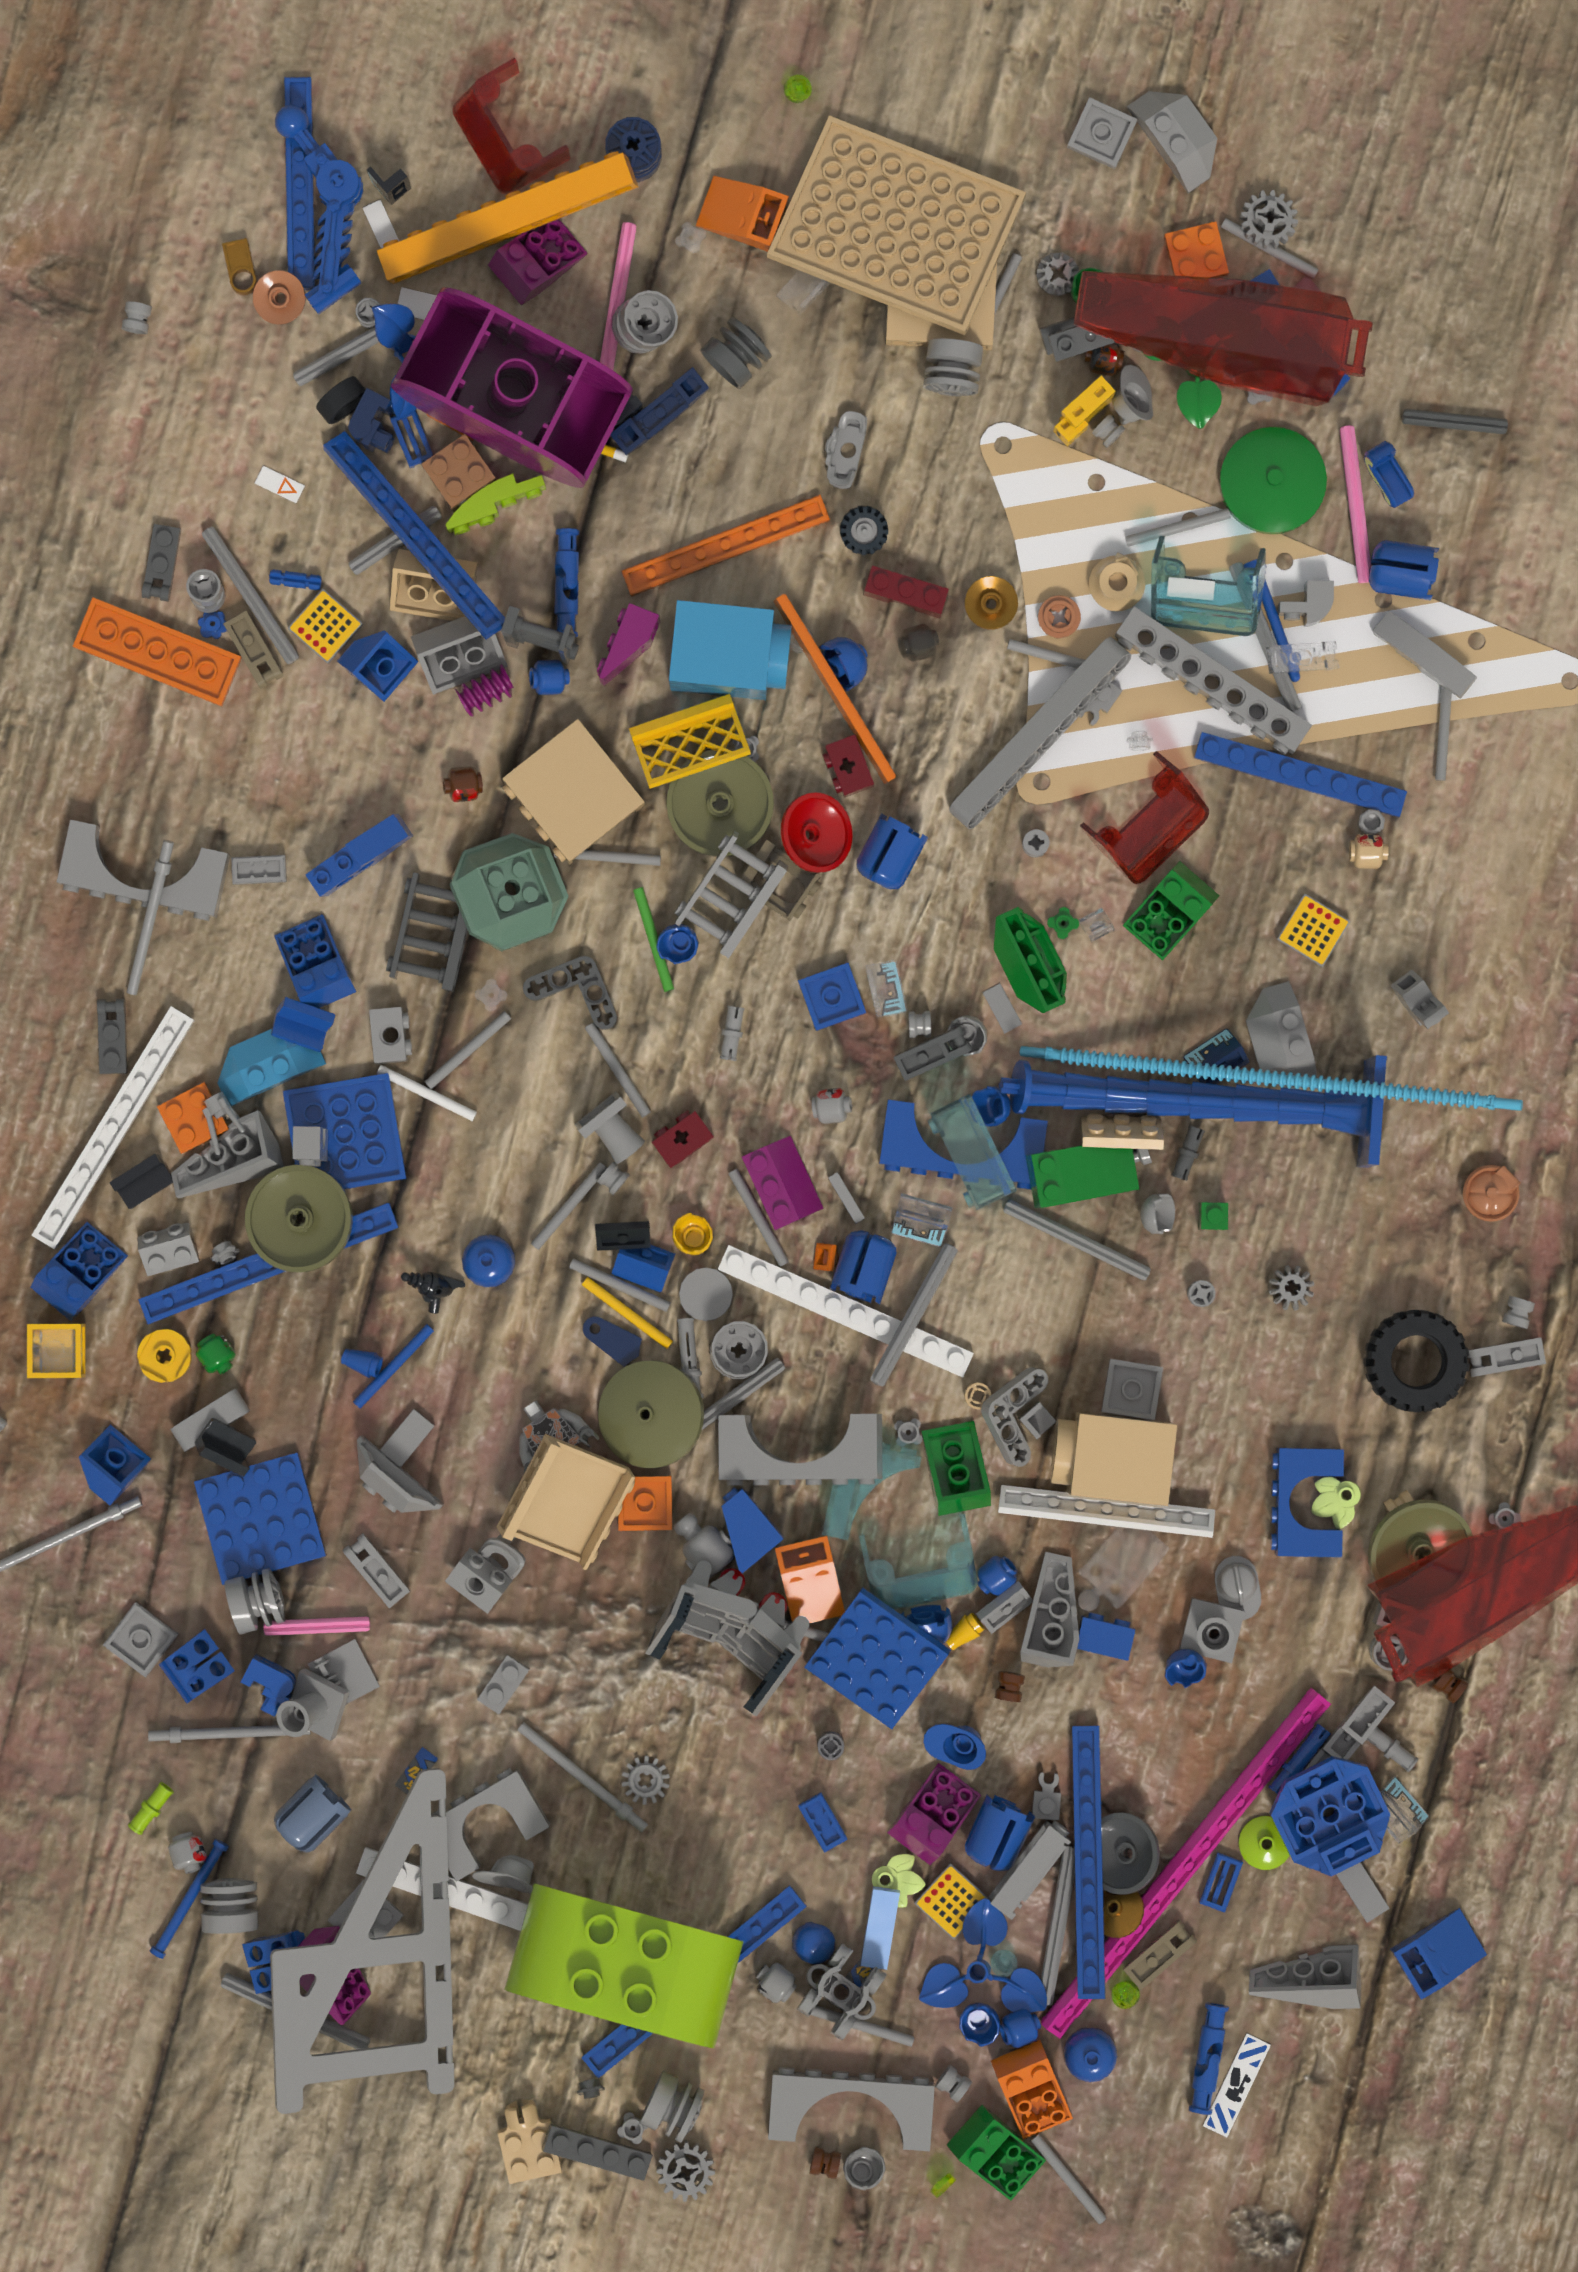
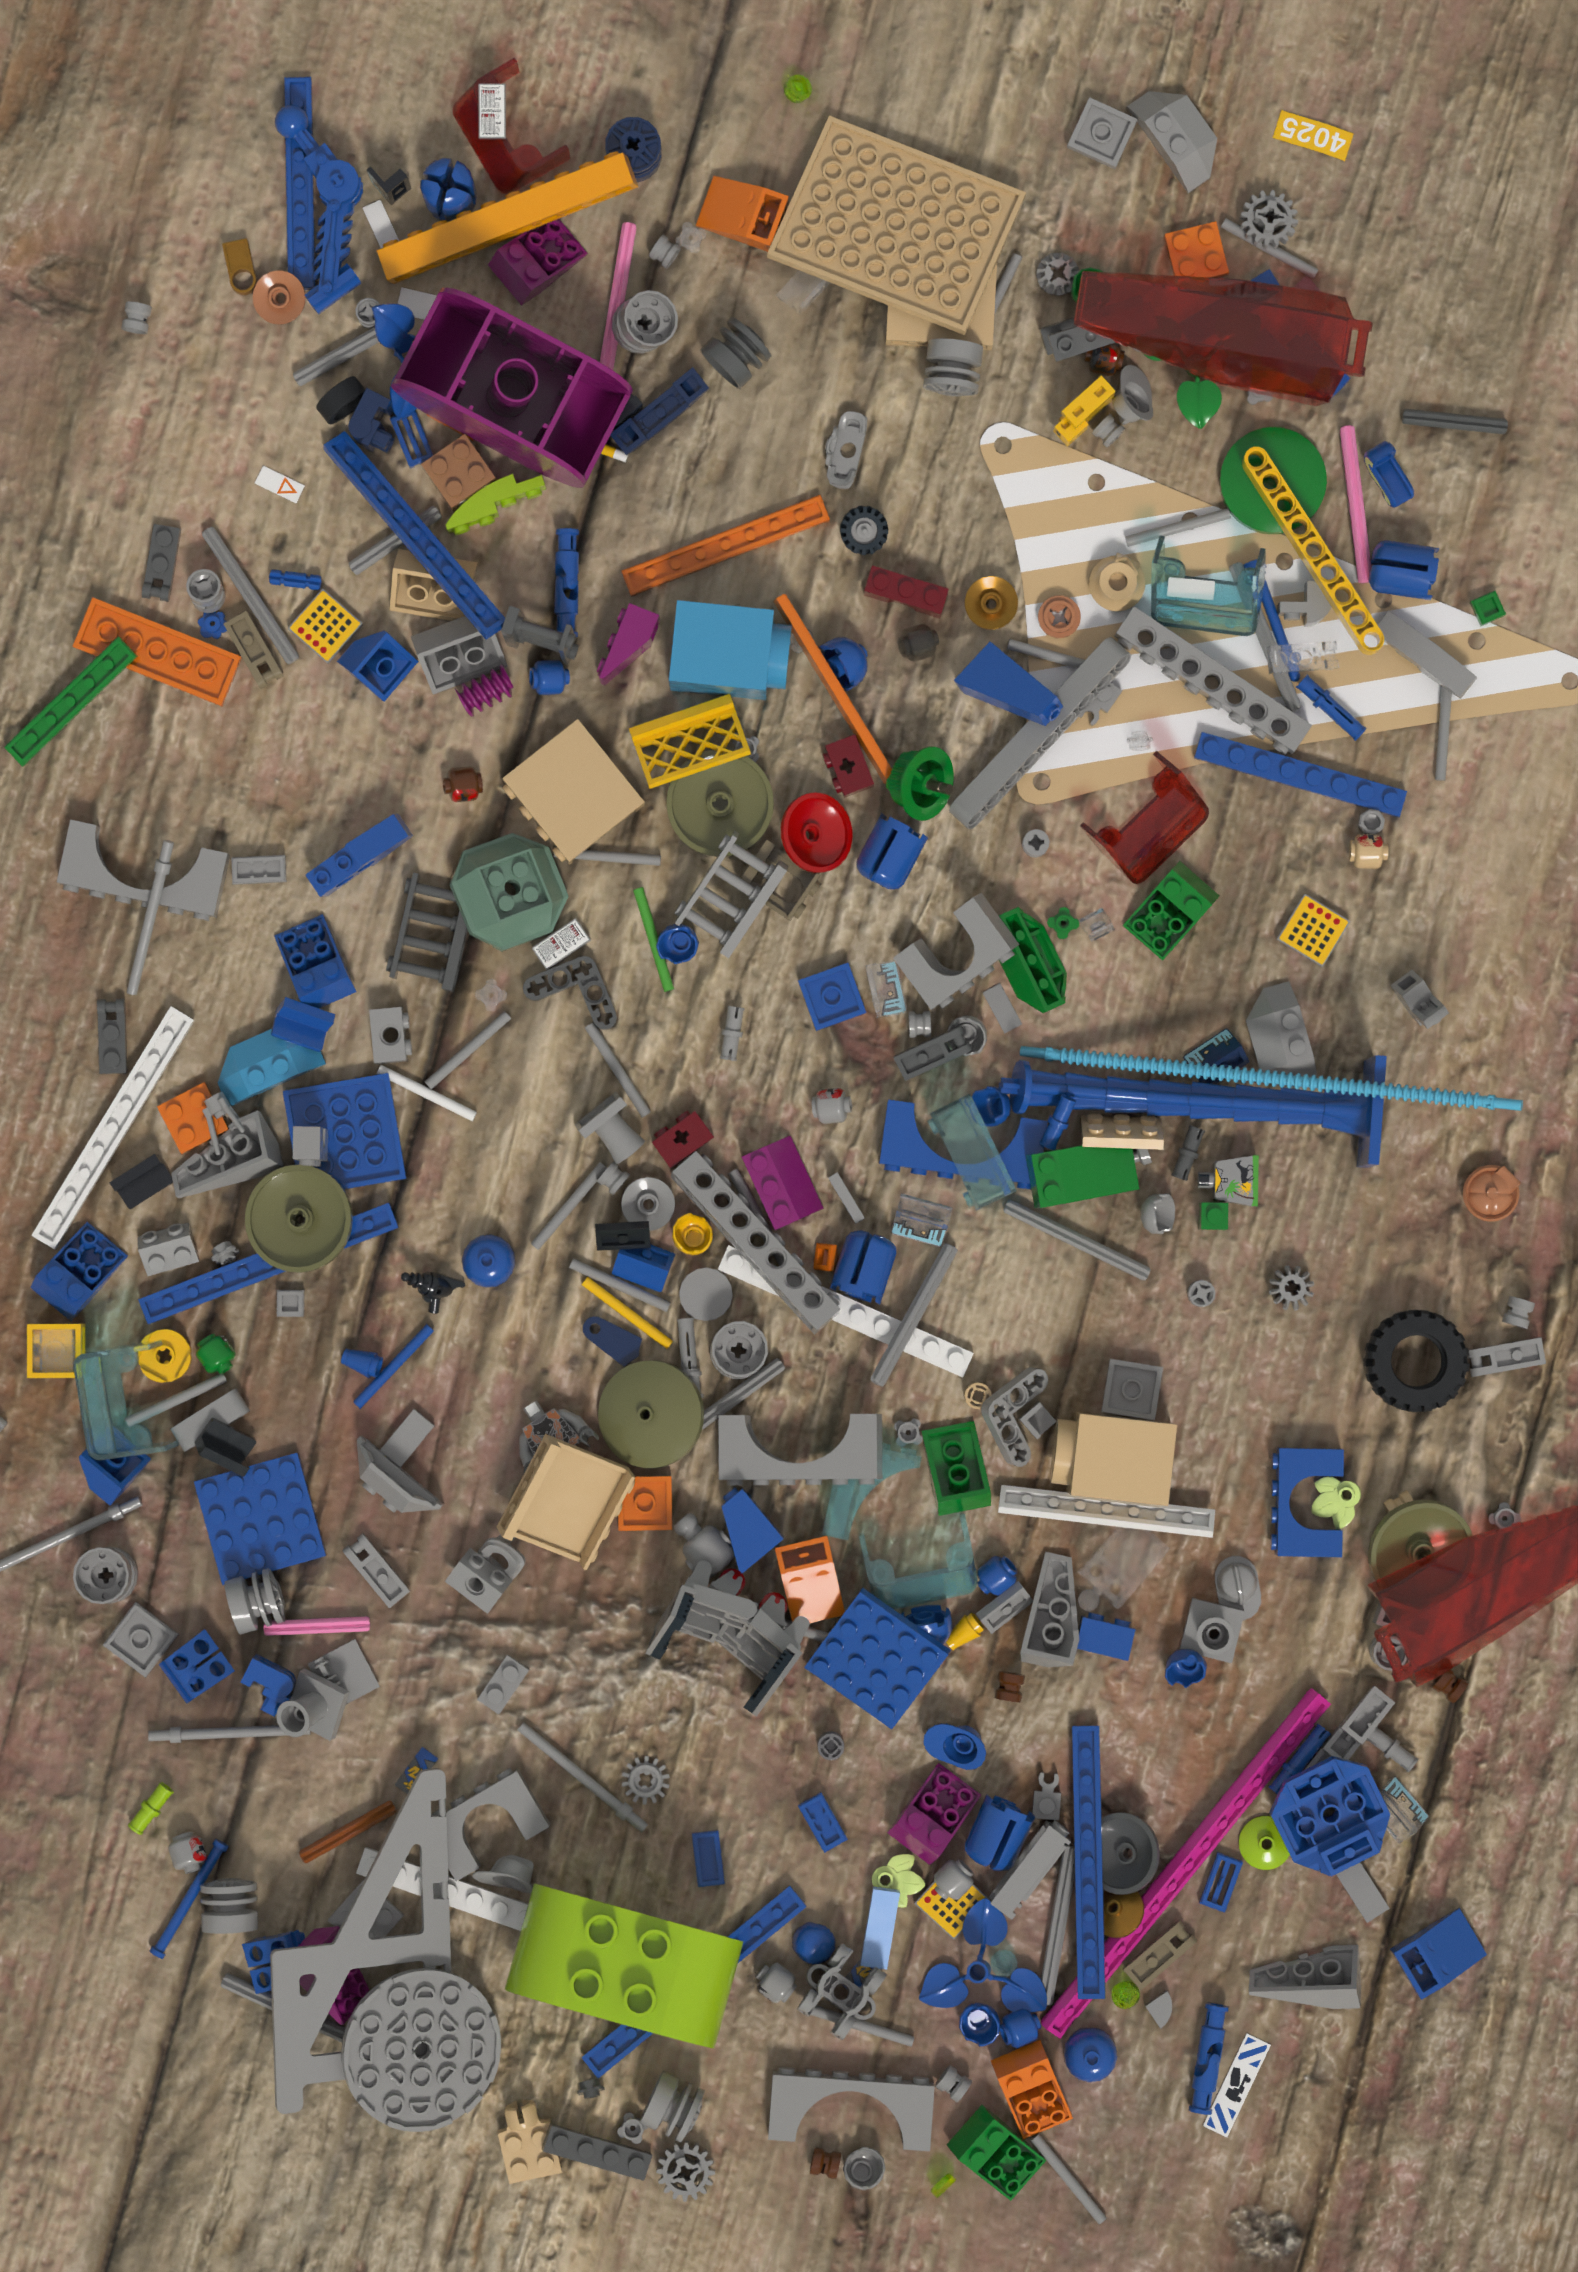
sand blue cylinder [274,1774,351,1853] -> none
none -> green tile [4,636,138,767]
none -> clear light blue windscreen [73,1340,179,1460]
none -> light grey wheel [73,1547,138,1604]
none -> light grey bar [125,1374,227,1428]
none -> light grey tile [277,1290,305,1317]
none -> dark orange axle [299,1800,397,1863]
none -> light grey plate [341,1968,501,2132]
none -> blue cylinder [420,158,477,222]
none -> tile [478,84,506,139]
none -> tile [532,918,591,970]
none -> light grey dish [621,1177,675,1231]
none -> light grey wheel [649,235,681,269]
none -> light grey brick [671,1151,841,1335]
none -> blue tile [692,1830,725,1887]
none -> green piece [886,746,954,821]
none -> light grey arch [893,893,1020,1010]
none -> light grey head [934,1859,974,1900]
none -> blue slope [954,642,1063,726]
none -> blue pin [1040,1094,1077,1150]
none -> light grey tile [1145,1990,1172,2029]
none -> torso [1197,1155,1259,1207]
none -> yellow beam [1242,447,1384,655]
none -> yellow sticker [1273,110,1354,161]
none -> blue pin [1296,674,1367,741]
none -> green tile [1470,591,1506,626]

